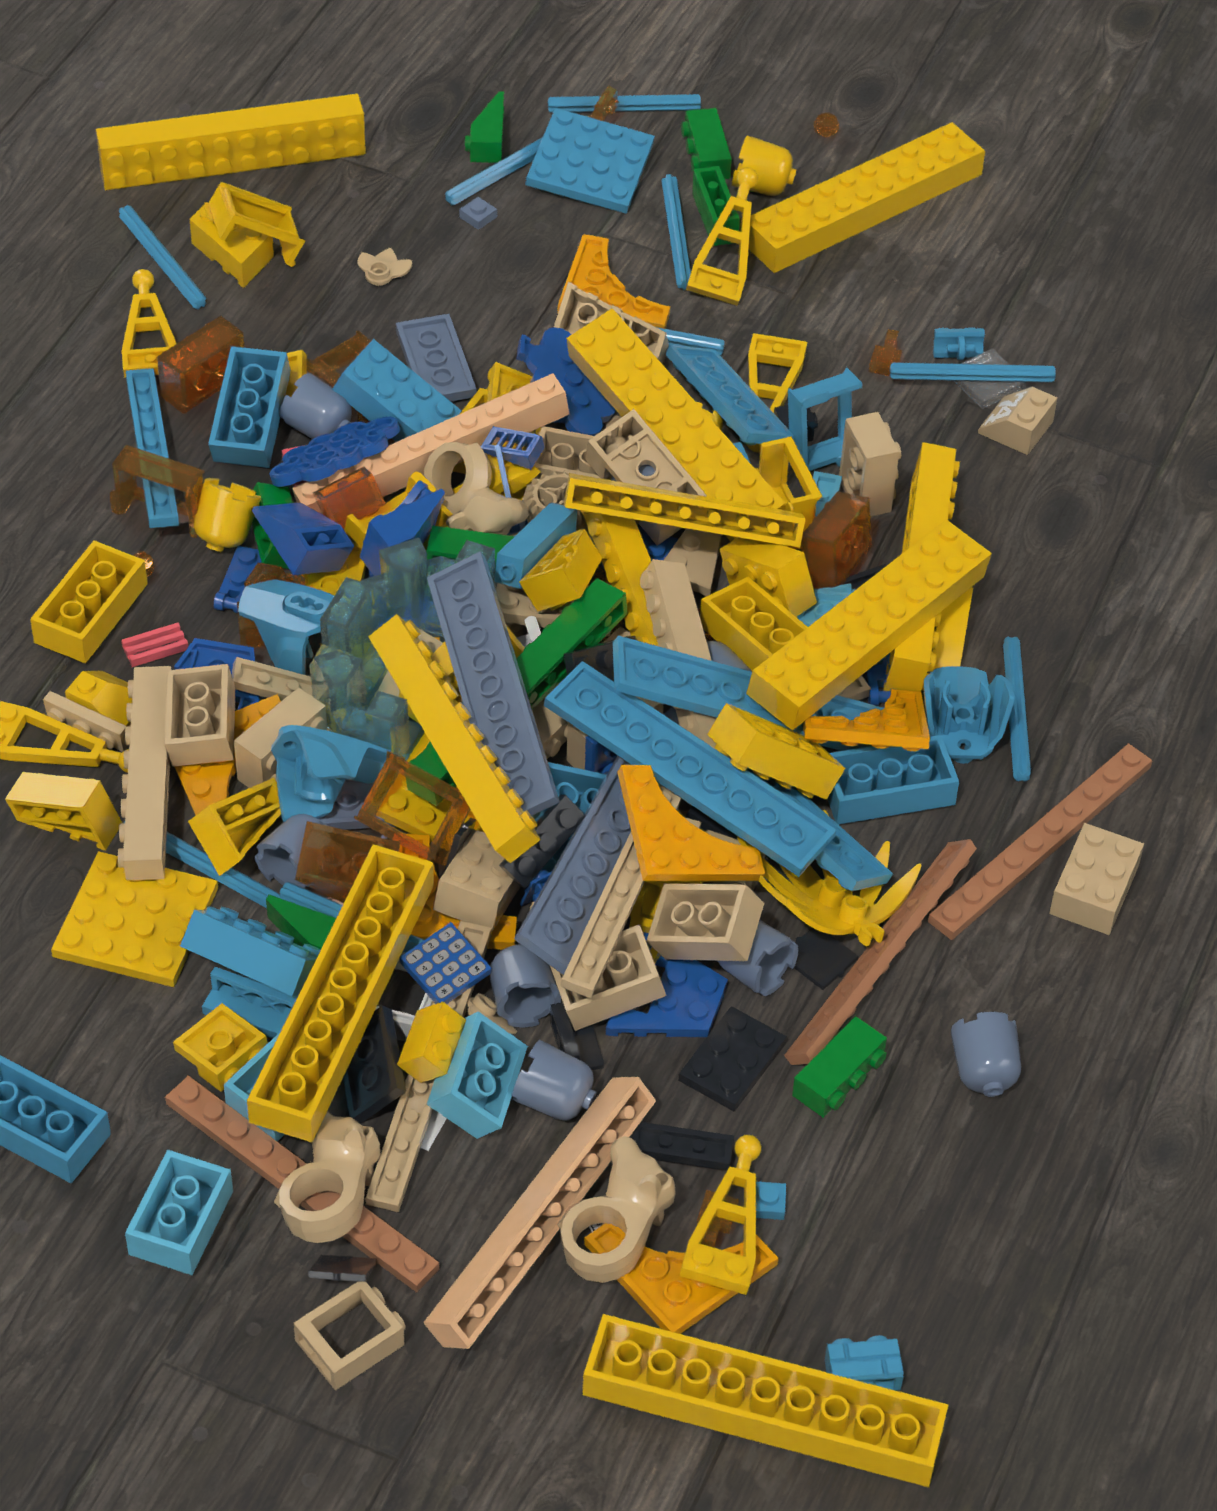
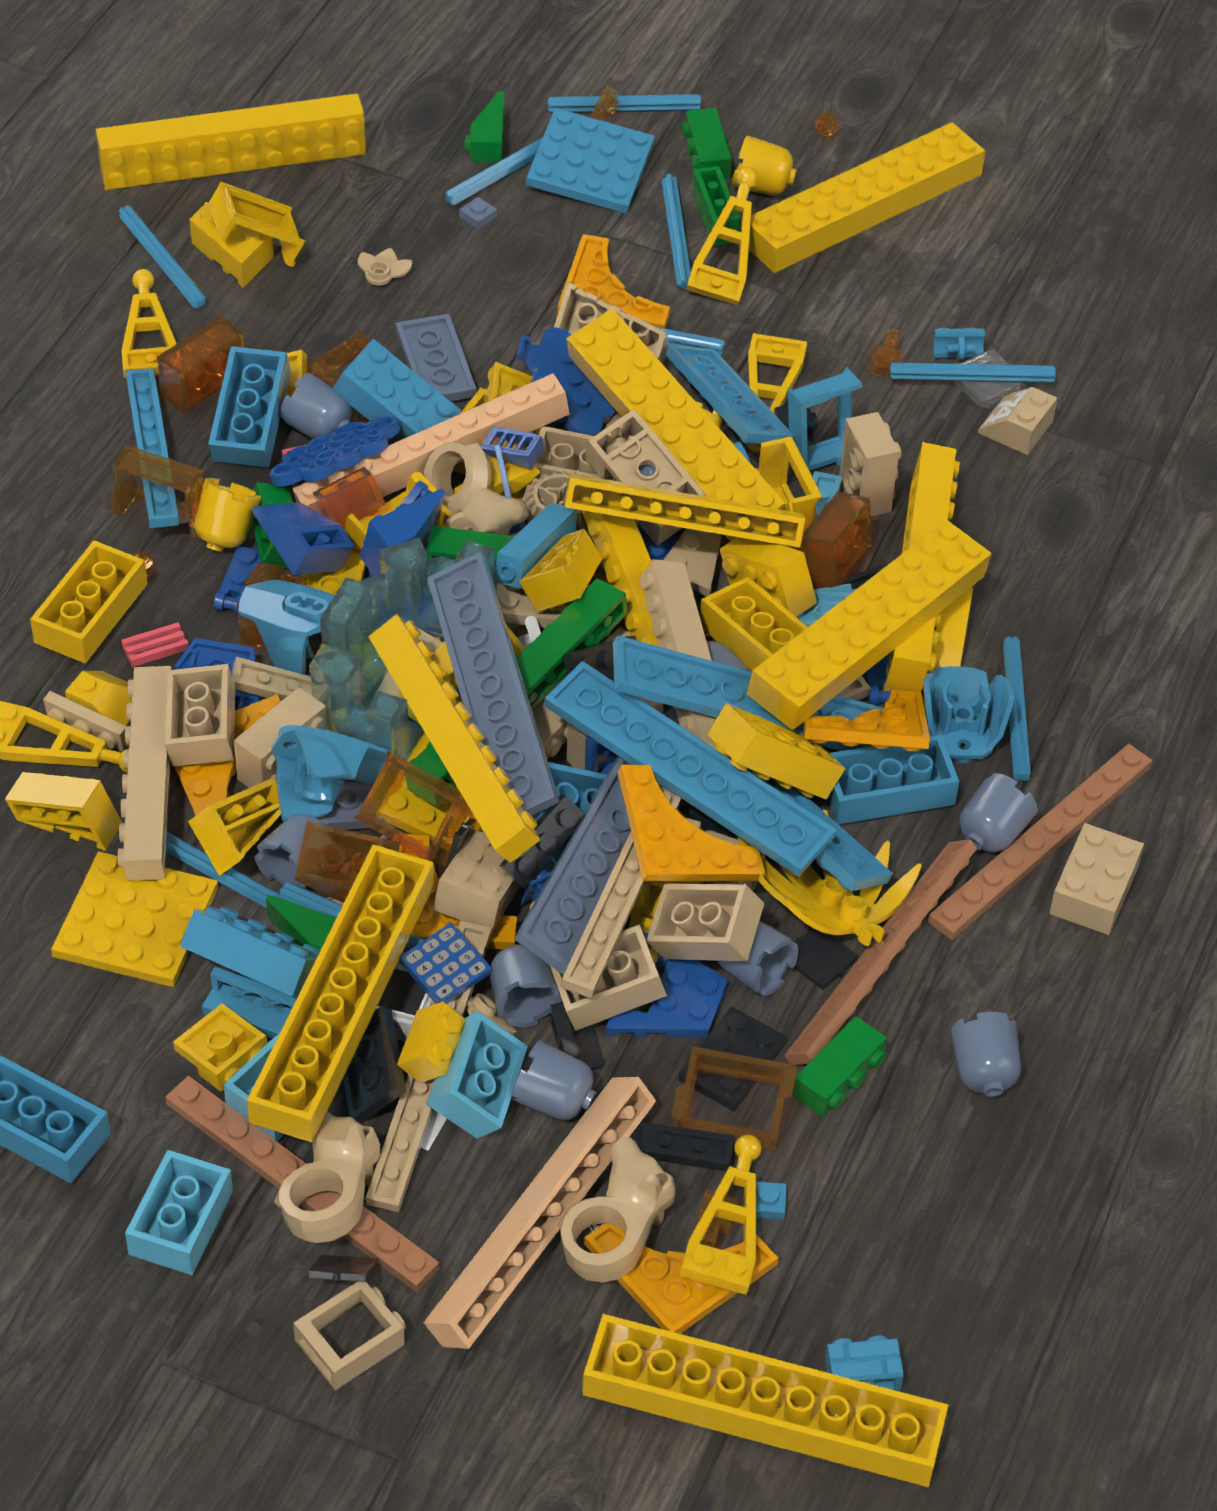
none -> clear orange piece [672,1046,797,1152]
none -> sand blue cylinder [959,773,1038,853]

